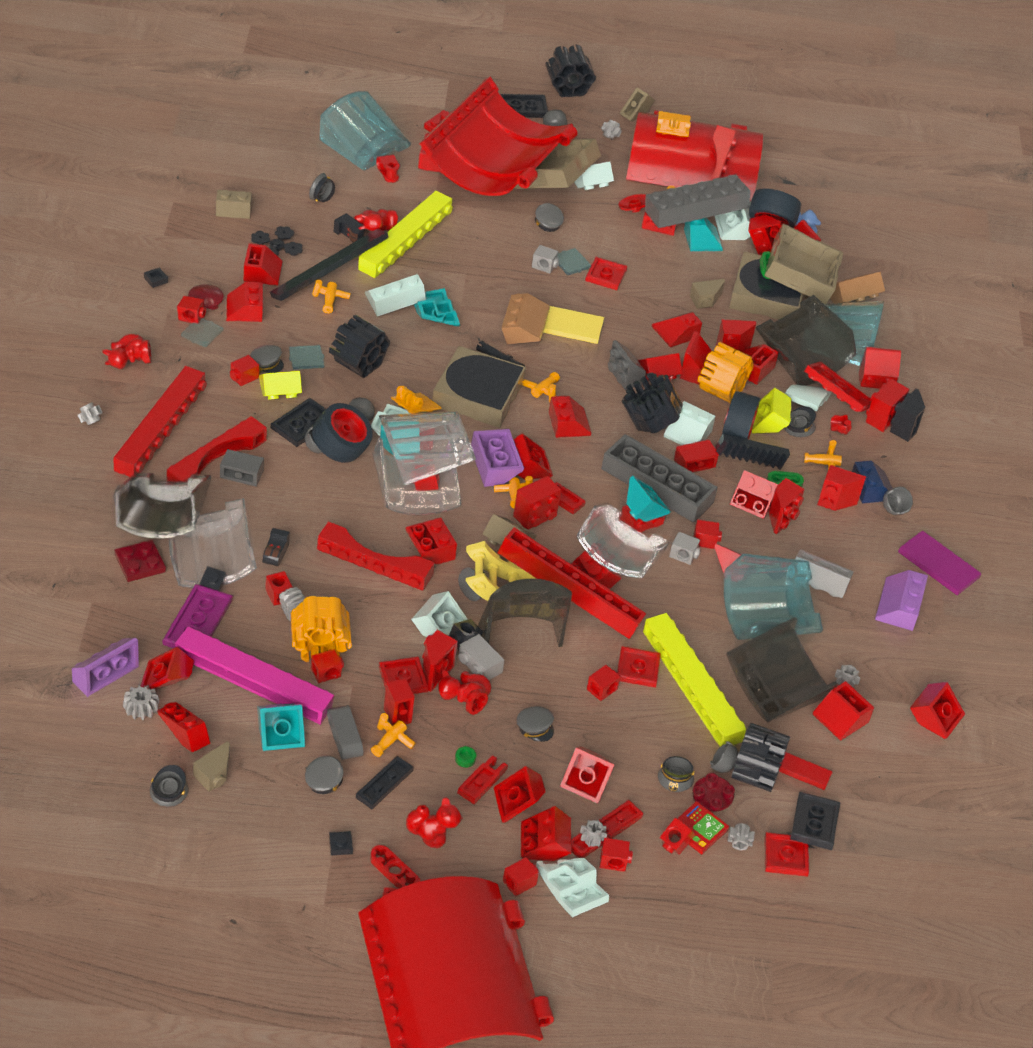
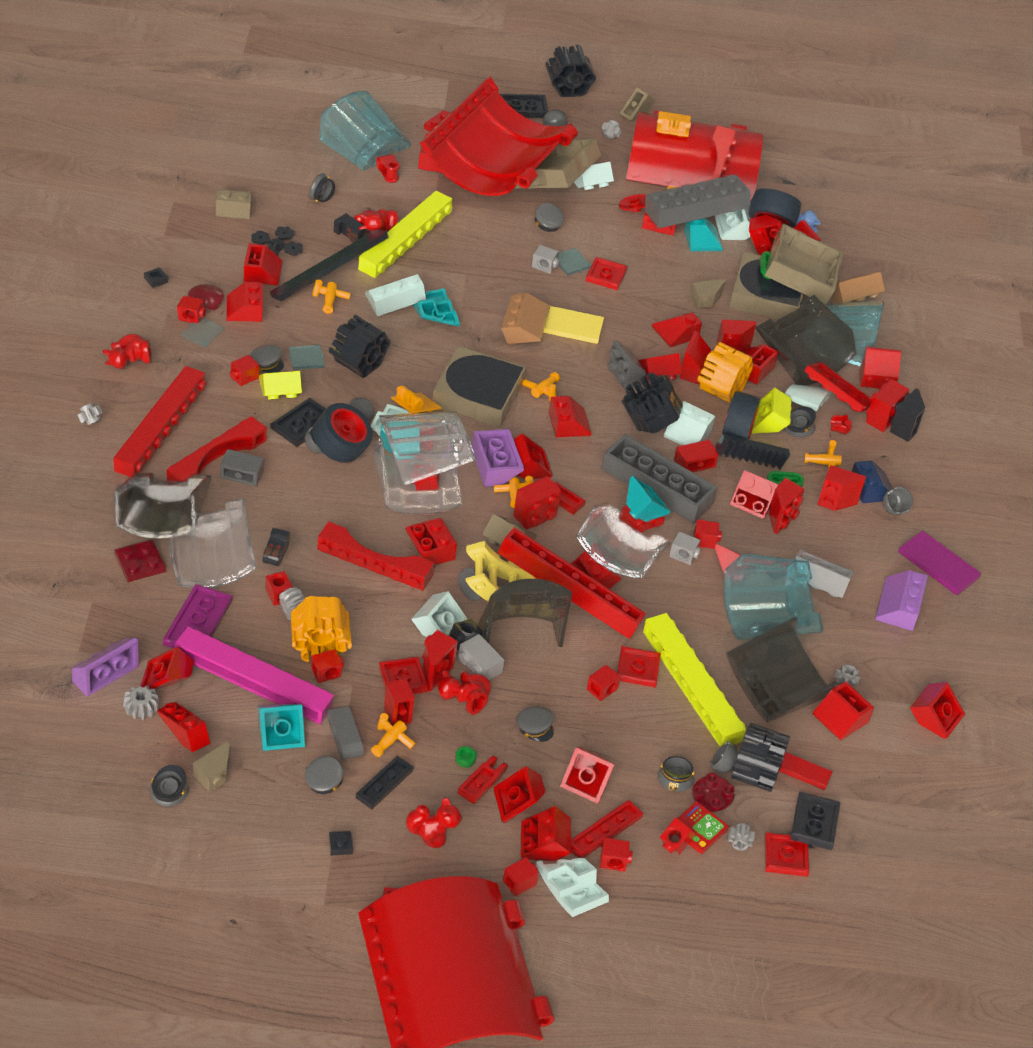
black plate [200,566,227,591] -> none
red beam [370,845,420,889] -> none
black pin [476,340,525,366] -> none
light grey gear [580,820,607,847] -> none

